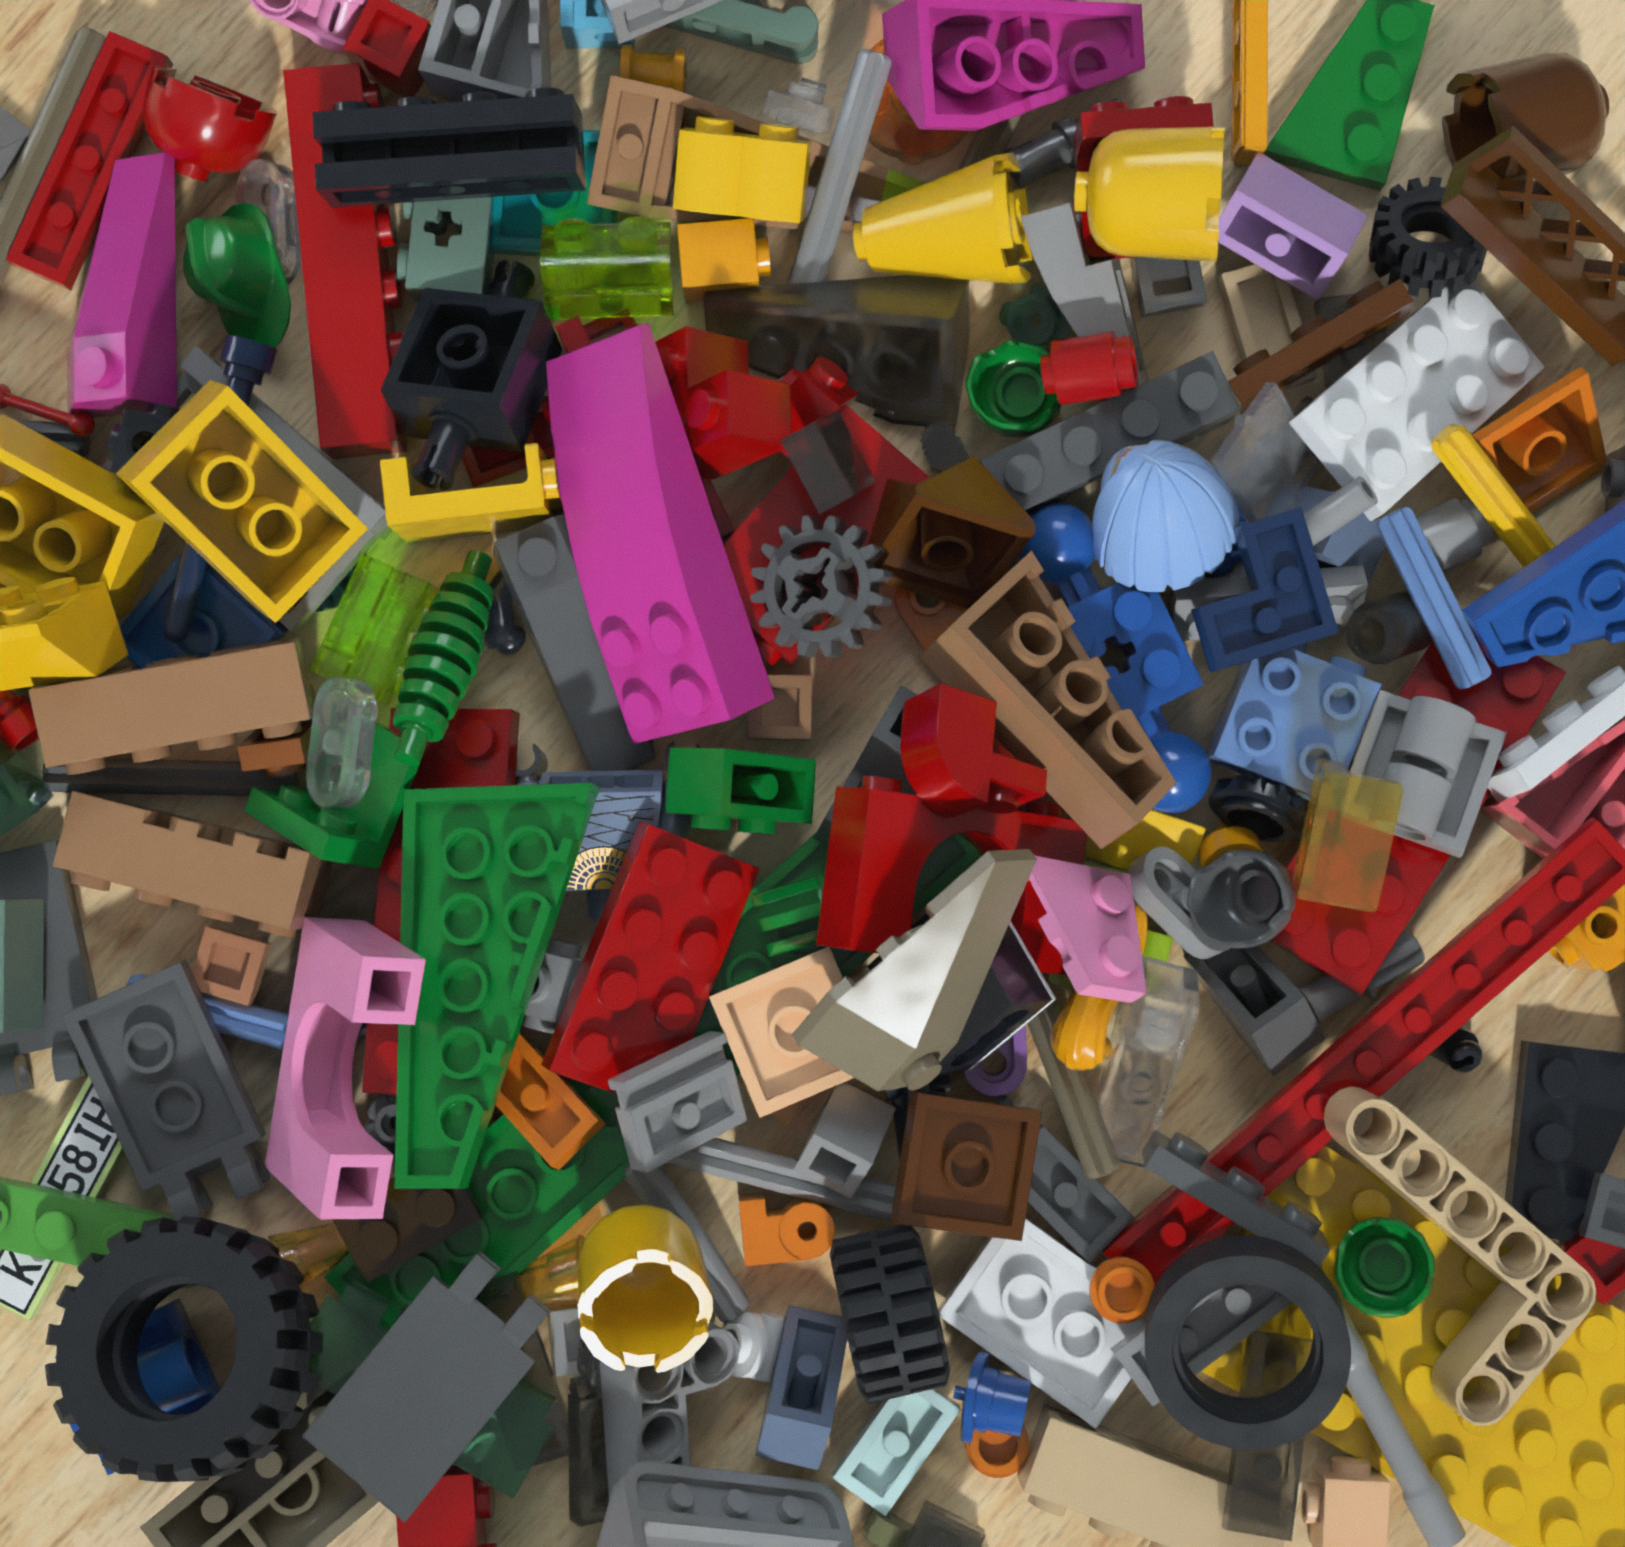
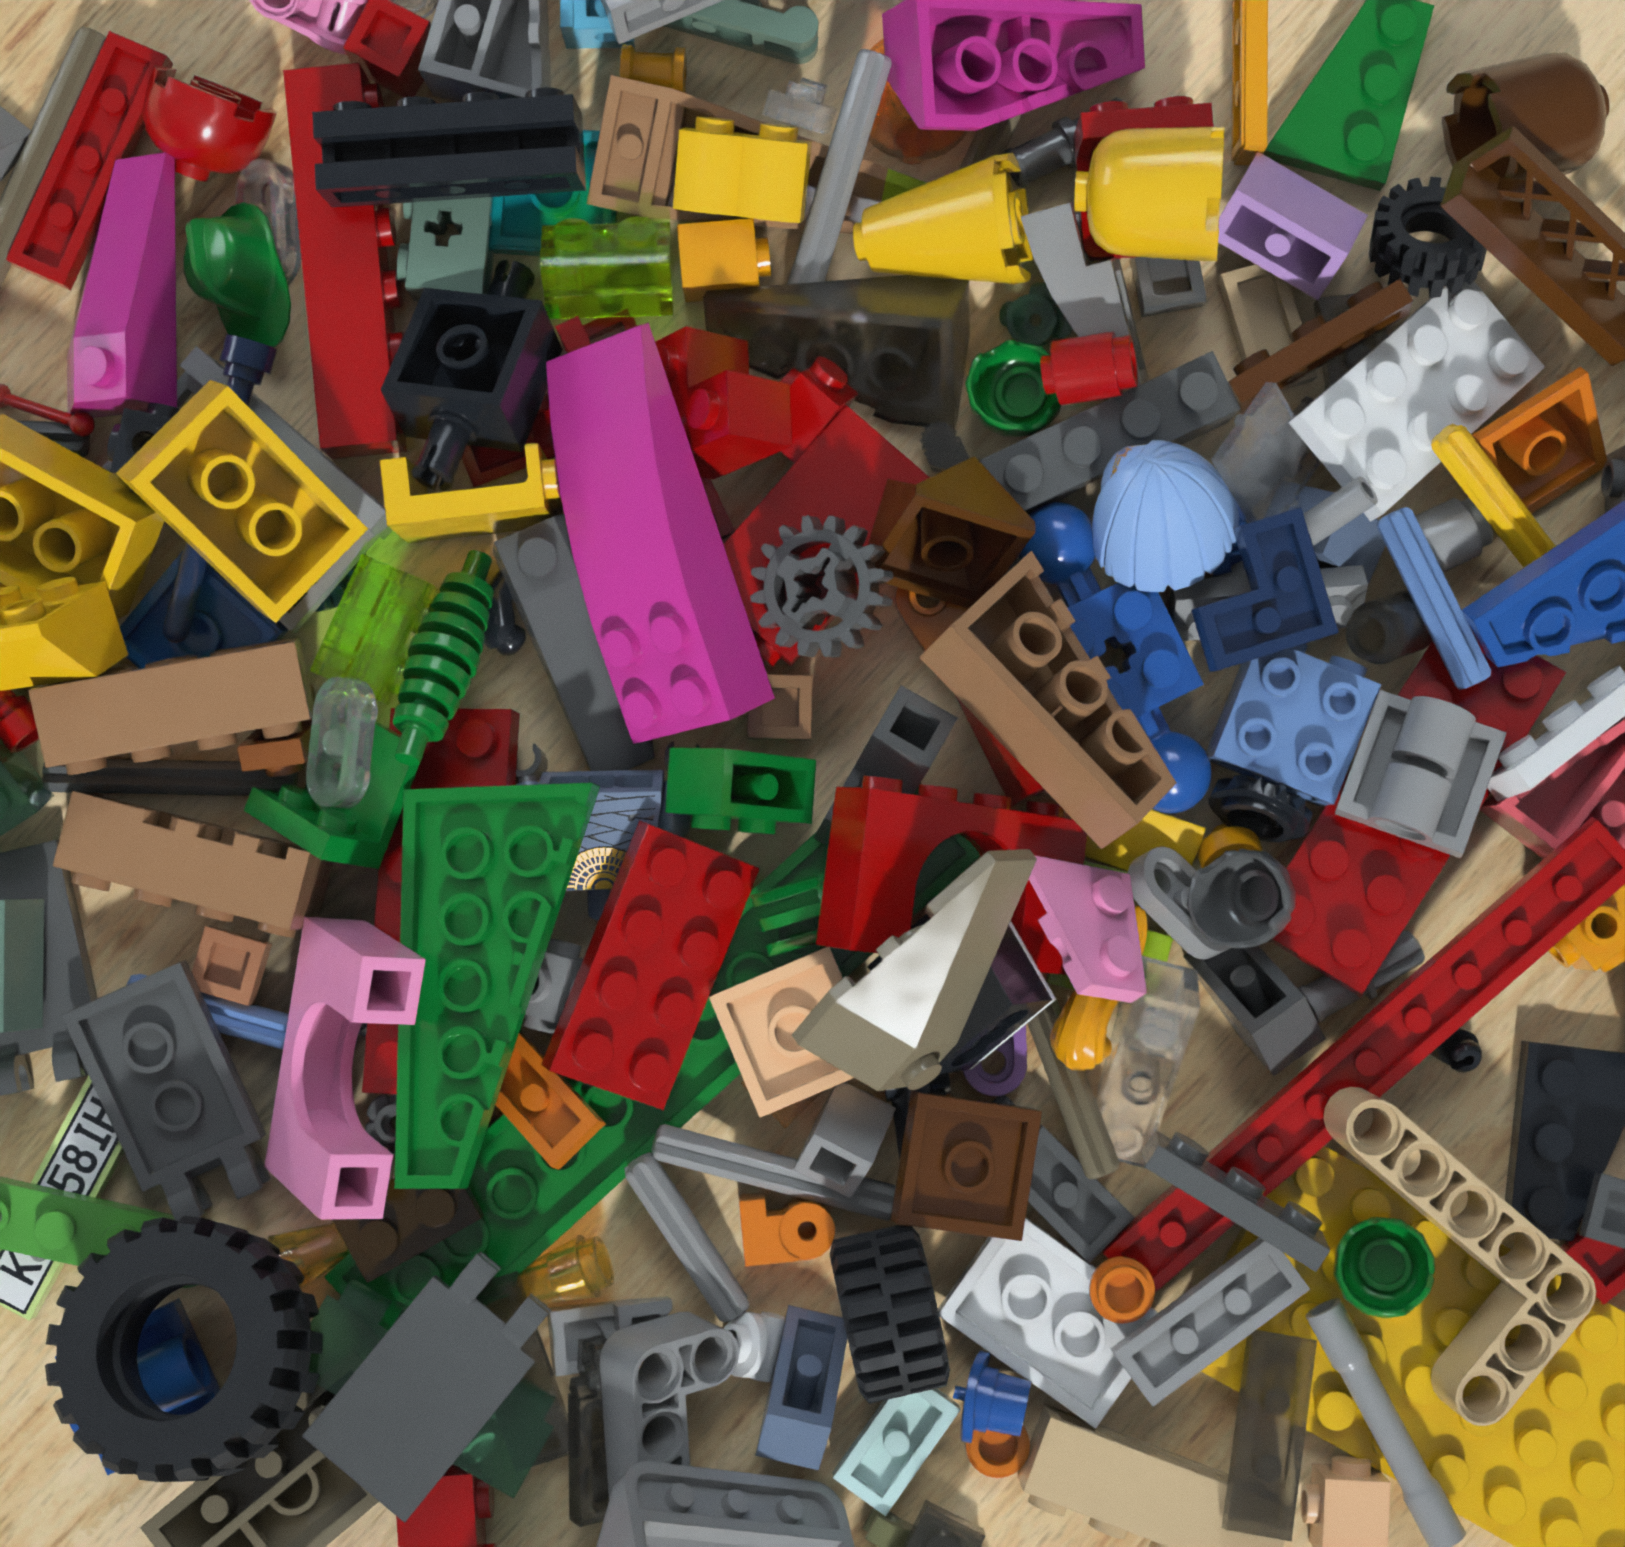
yellow cylinder [578,1204,713,1373] -> none
light grey plate [608,1031,747,1173] -> none
clear smoke piece [780,411,876,514] -> none
red brick [900,683,1047,818] -> none
black tyre [1145,1235,1351,1450] -> none
clear yellow panel [1292,758,1403,912] -> none

